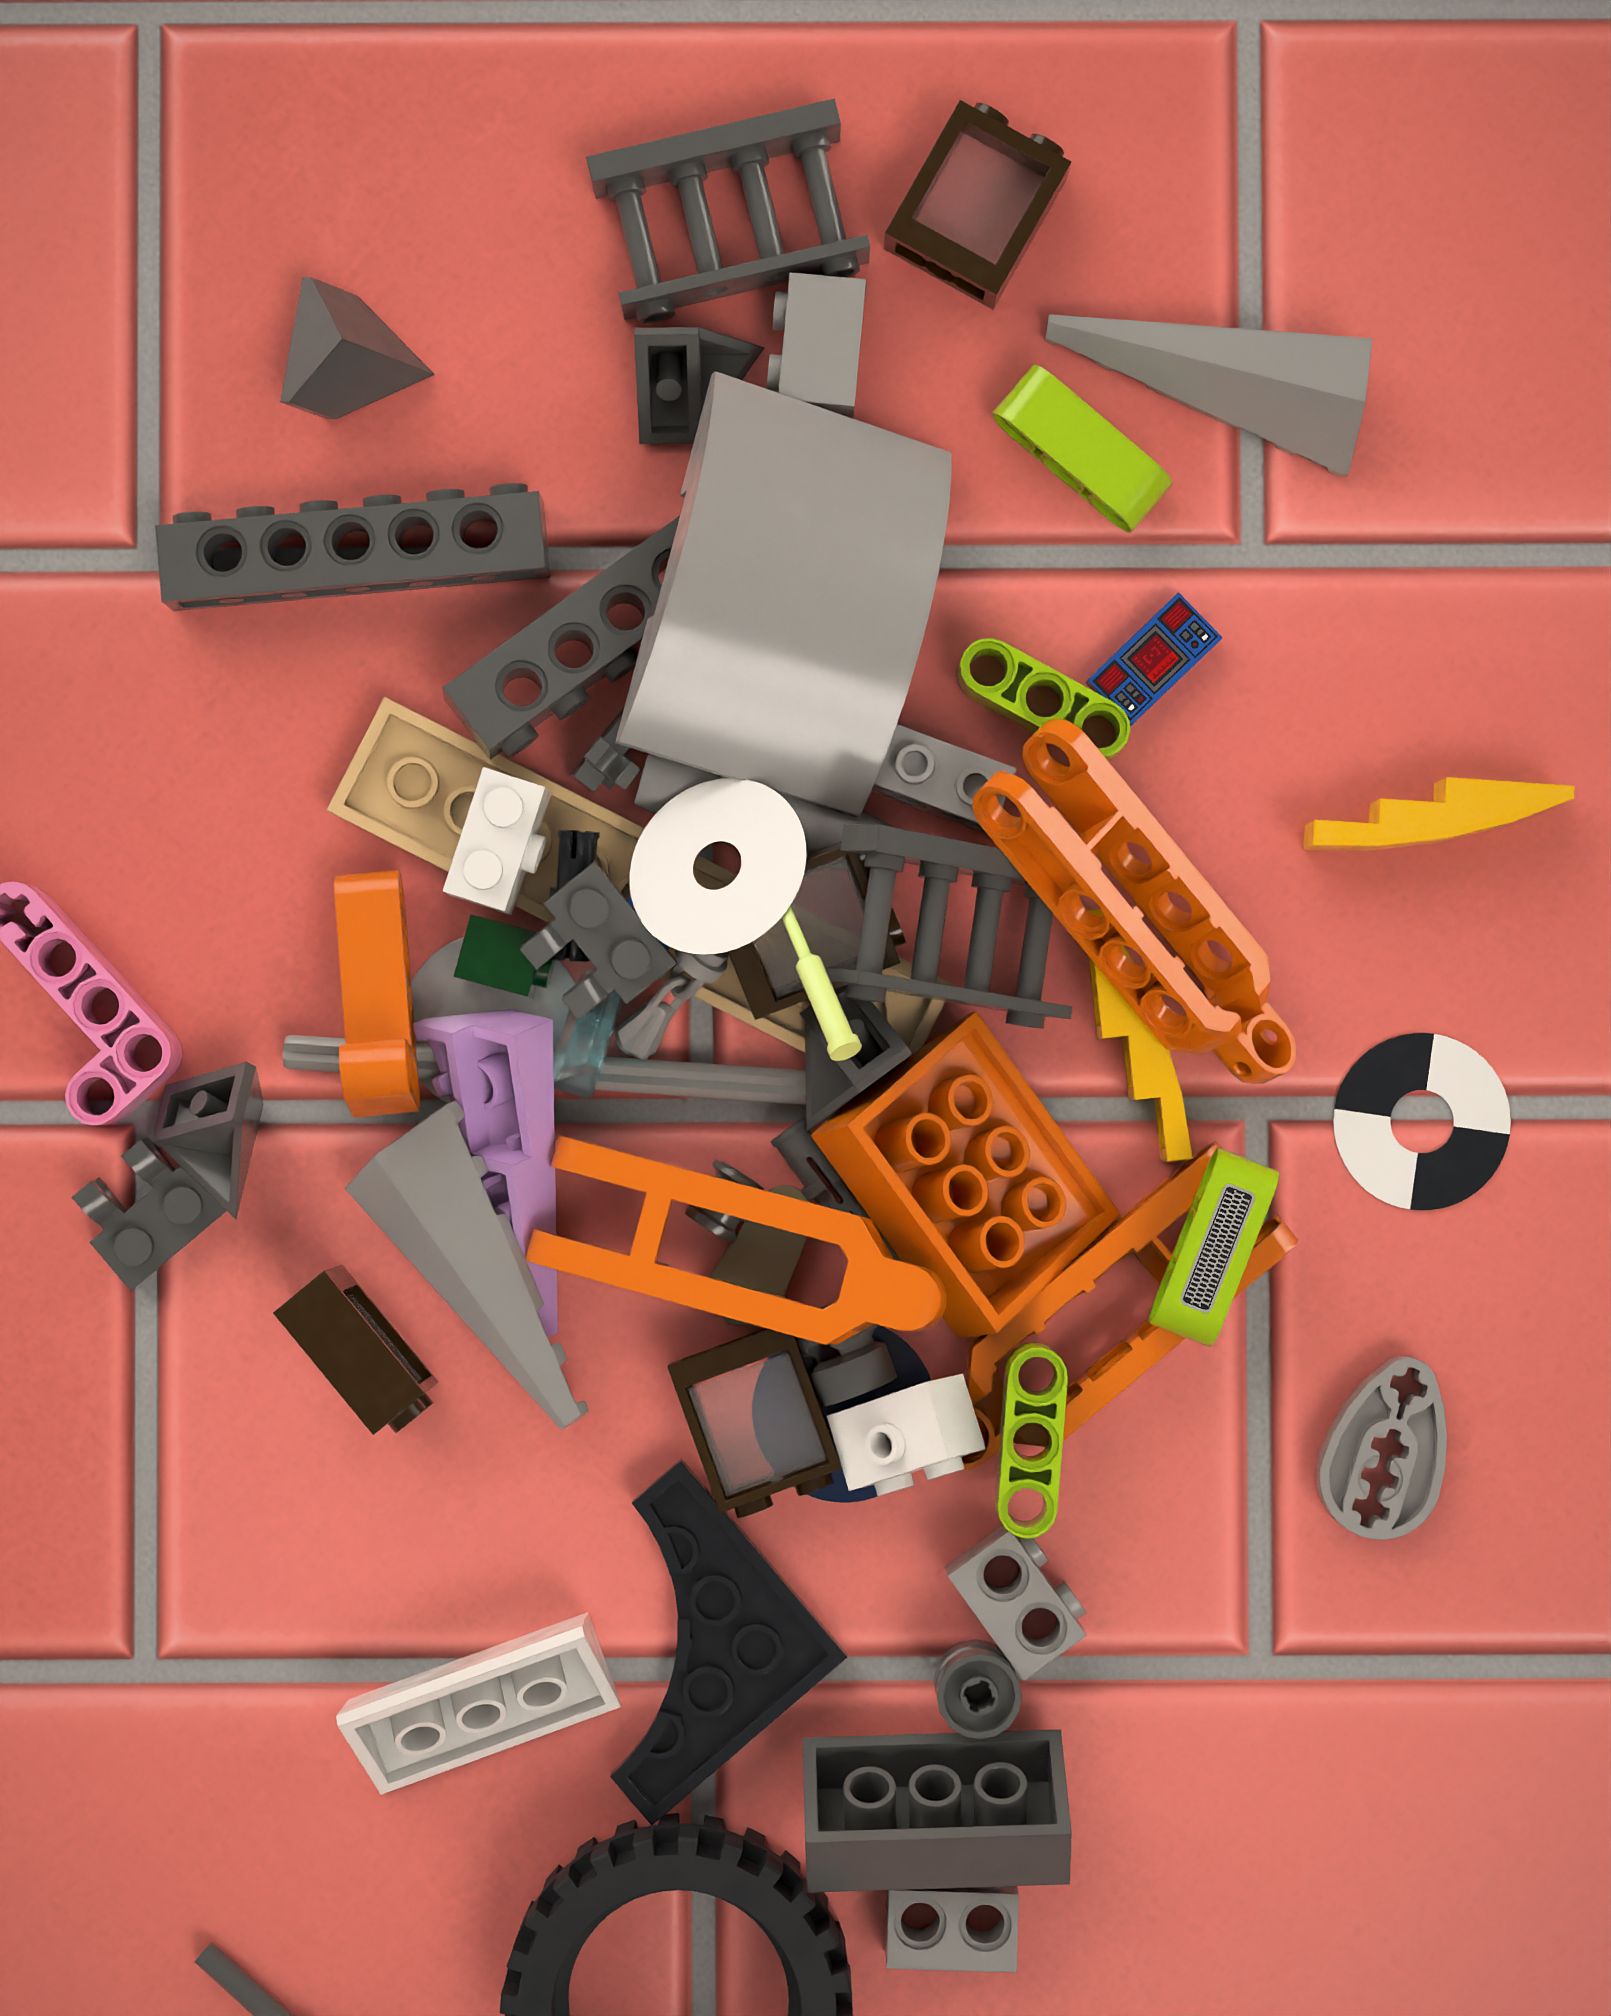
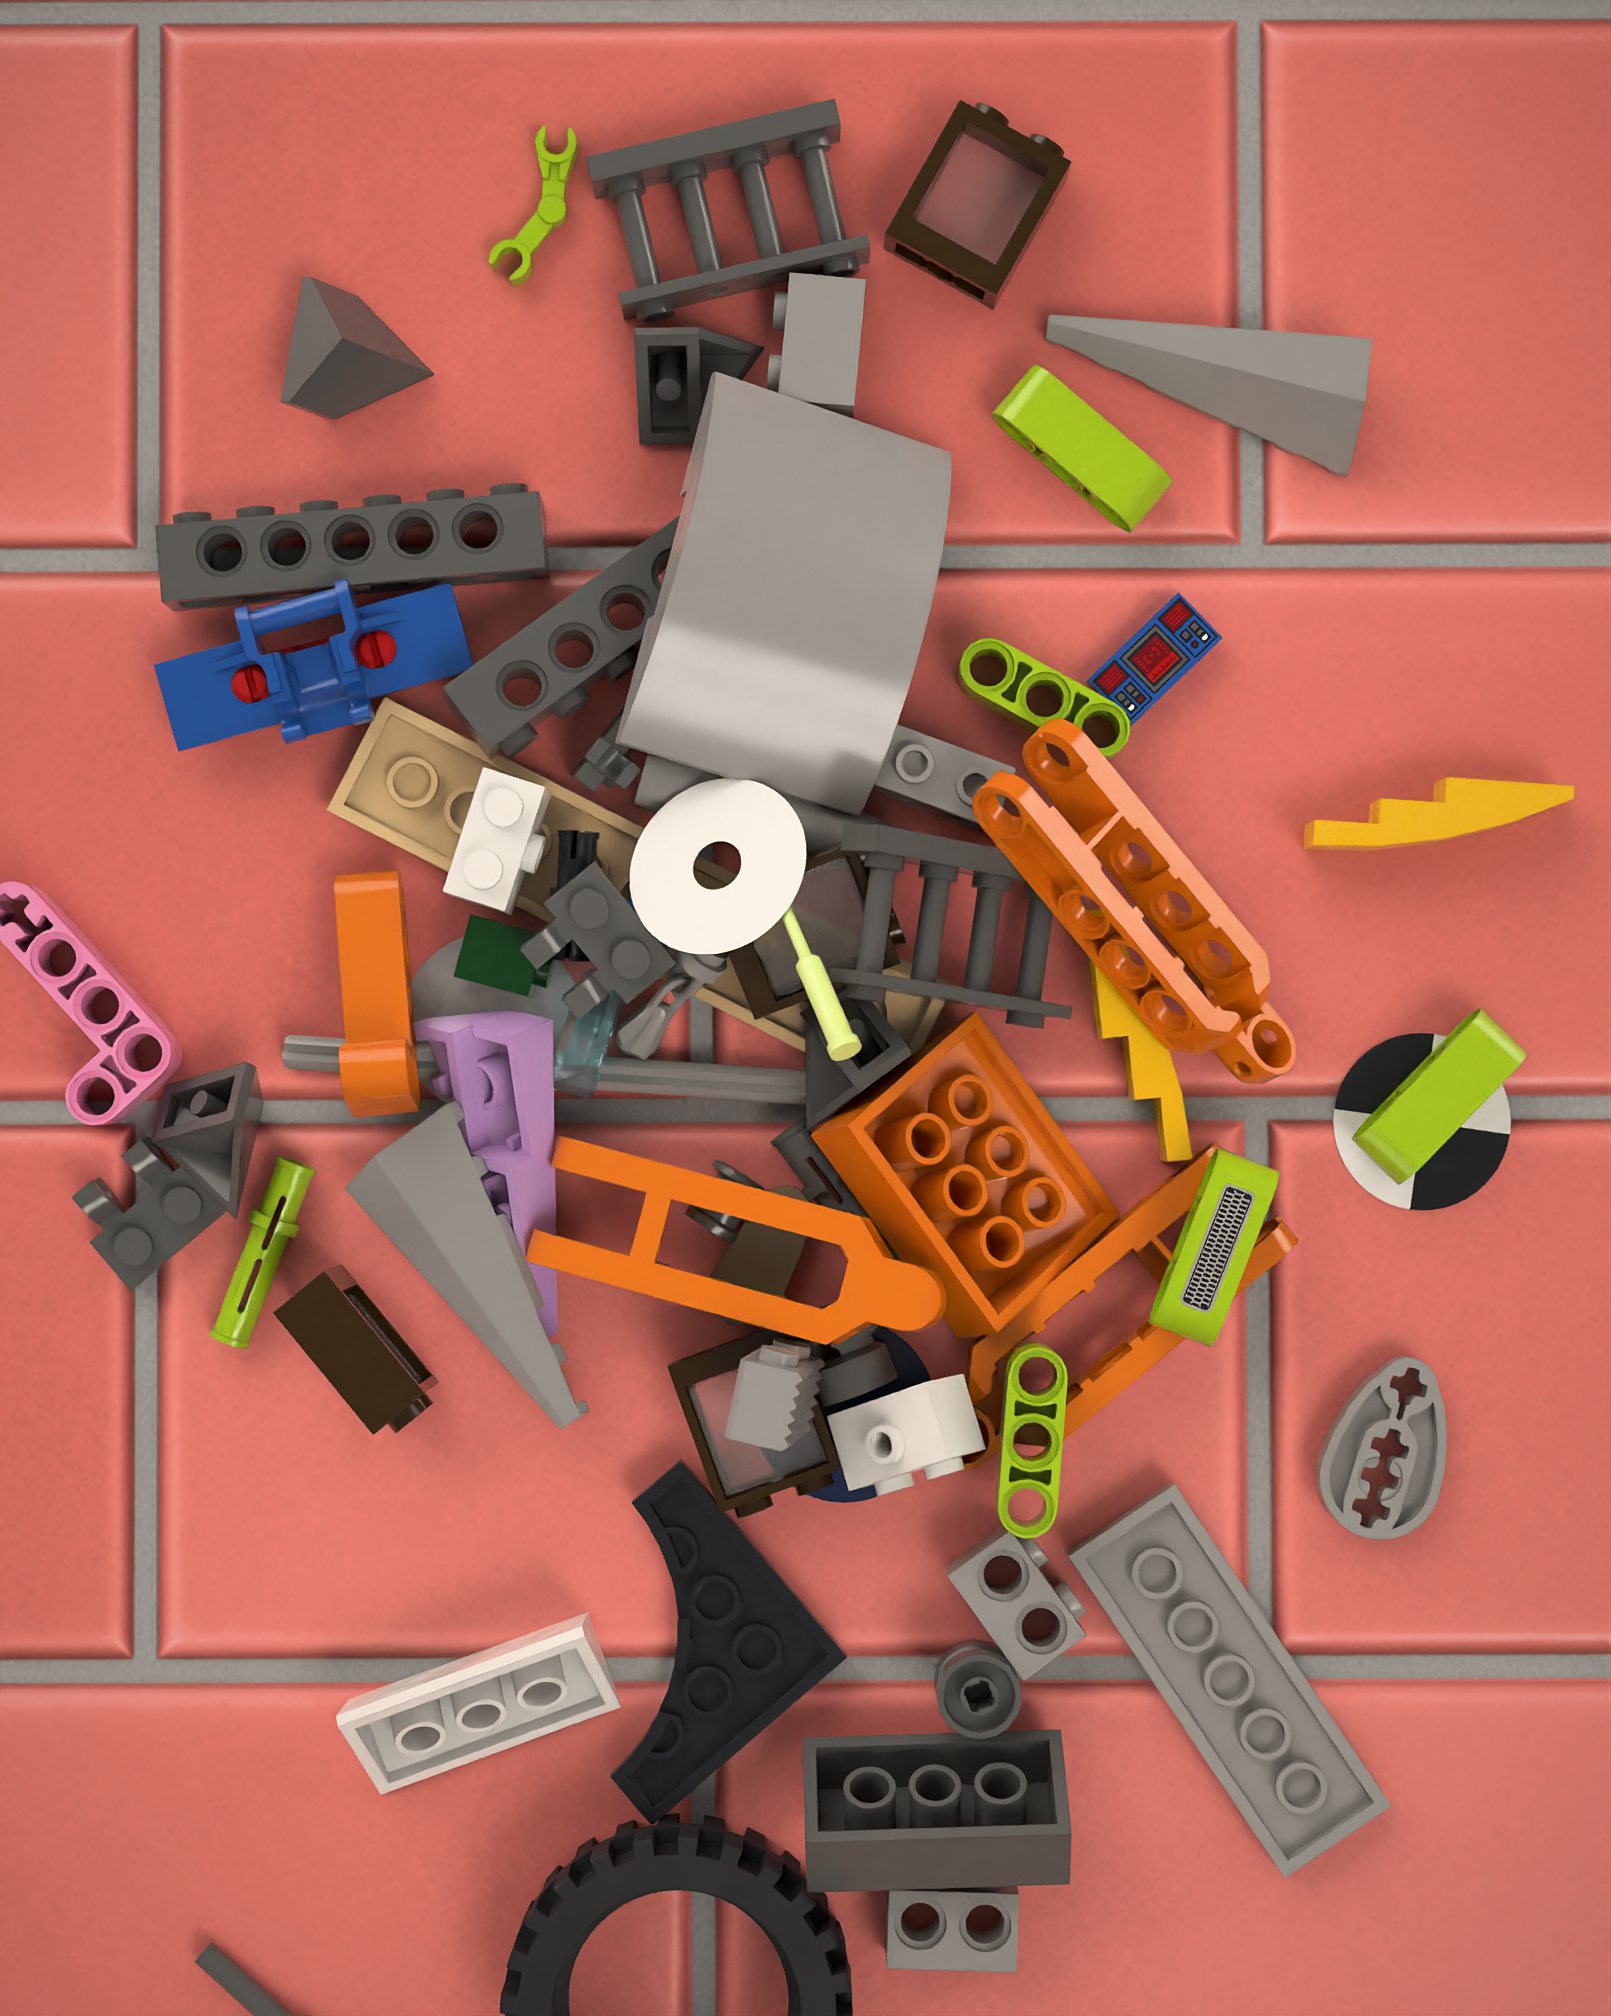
none -> blue piece [154,578,474,752]
none -> lime pin [210,1155,316,1349]
none -> lime piece [489,126,578,286]
none -> light grey brick [725,1338,826,1451]
none -> light grey plate [1066,1481,1391,1878]
none -> lime beam [1352,1008,1527,1185]

